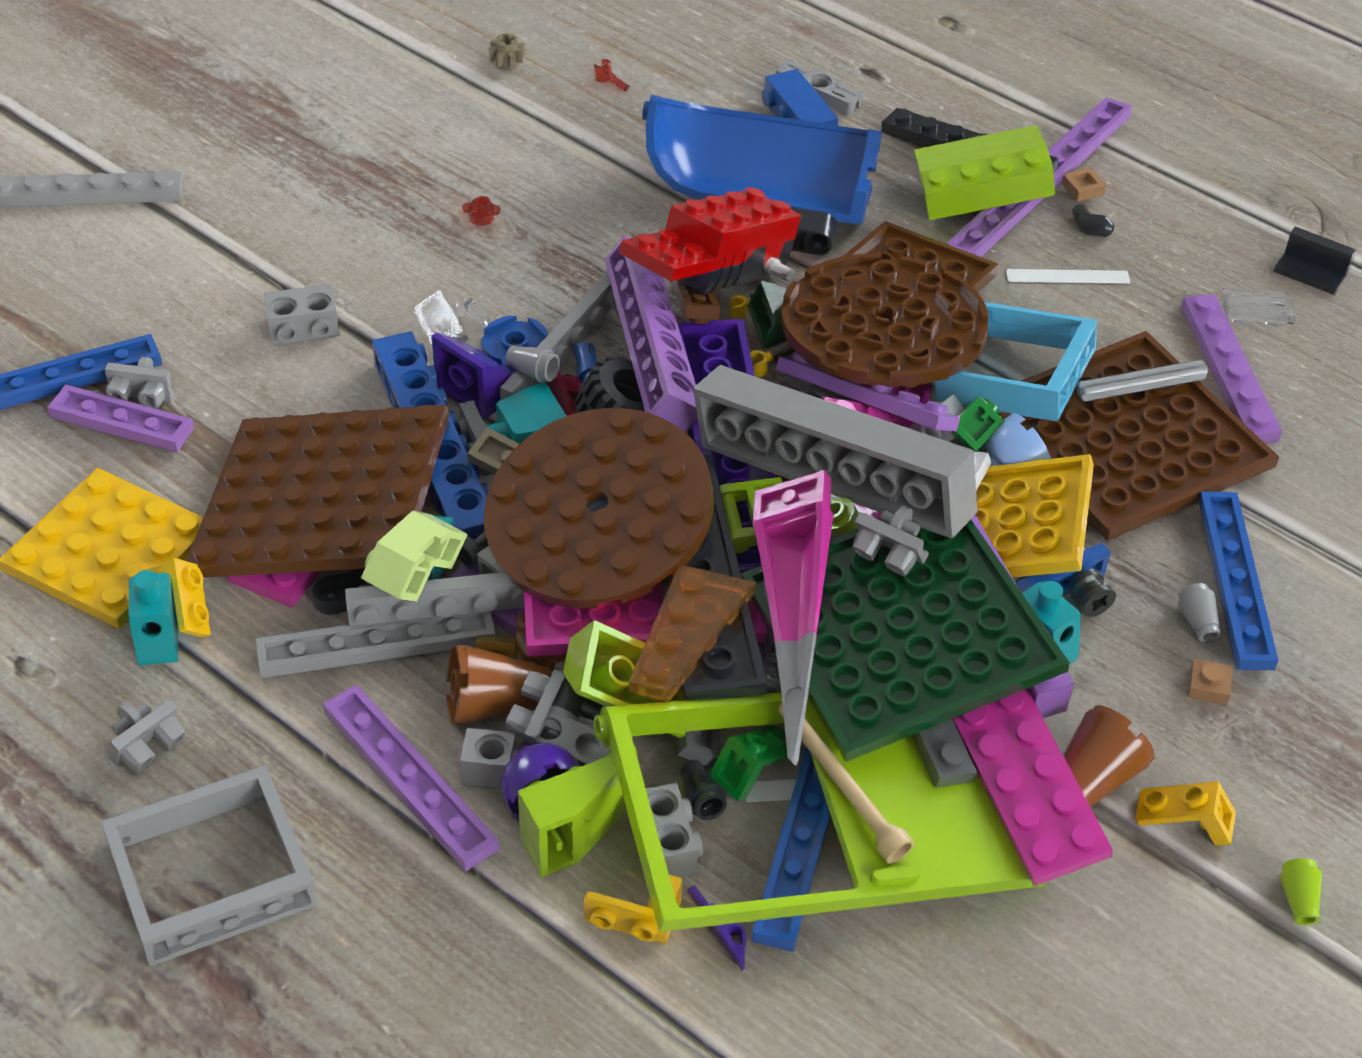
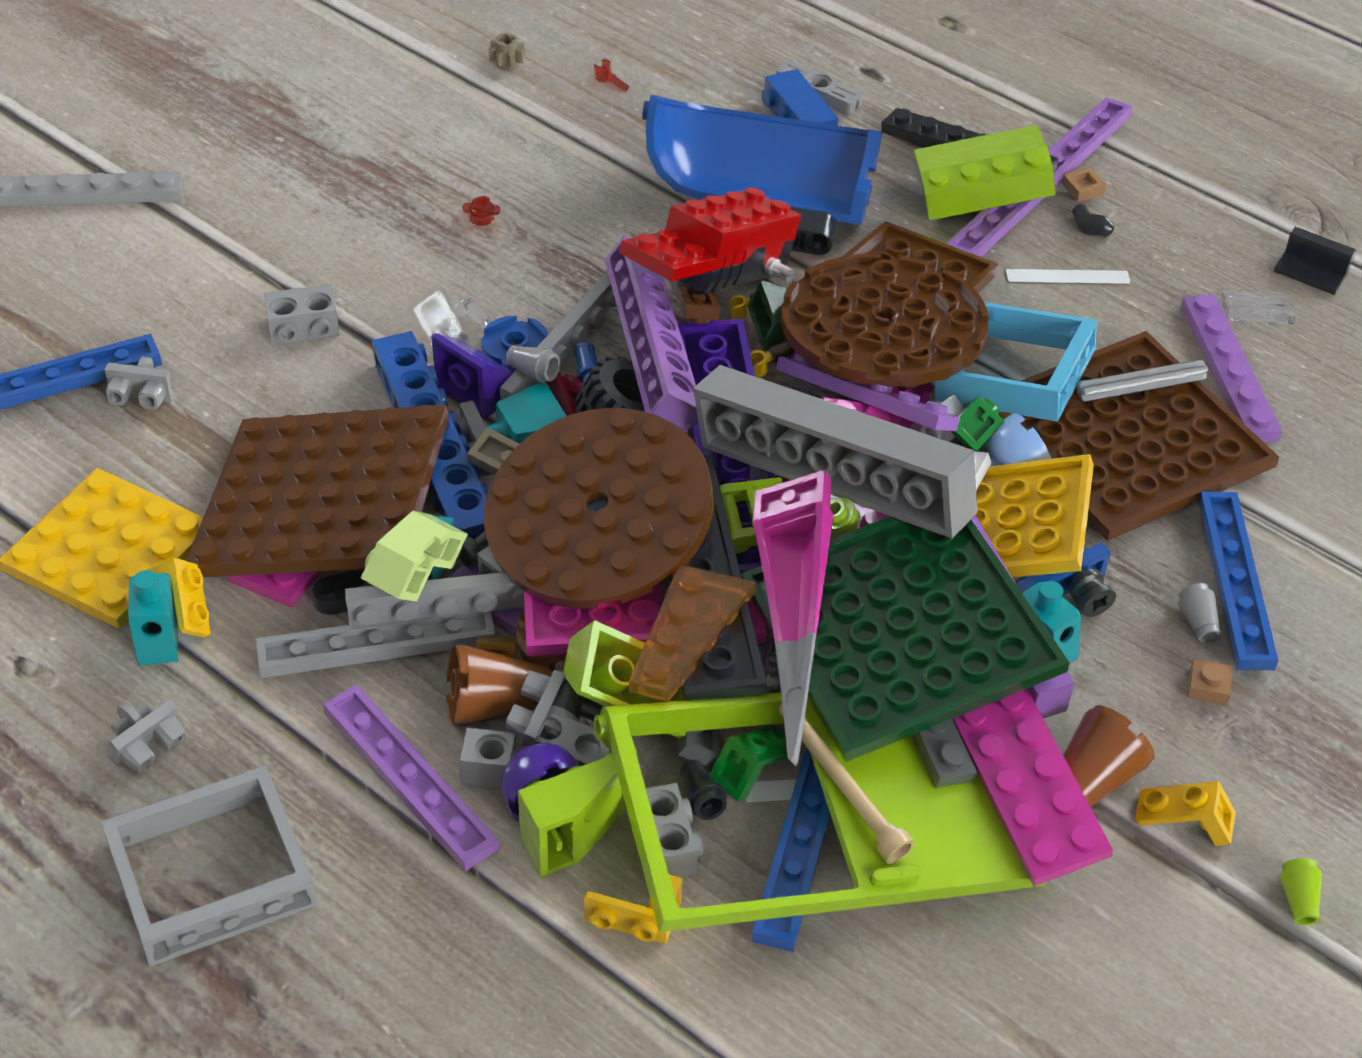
medium lavender plate [47,384,194,453] -> none
dark purple hand [687,885,747,971] -> none
light grey hips [852,505,929,576] -> none

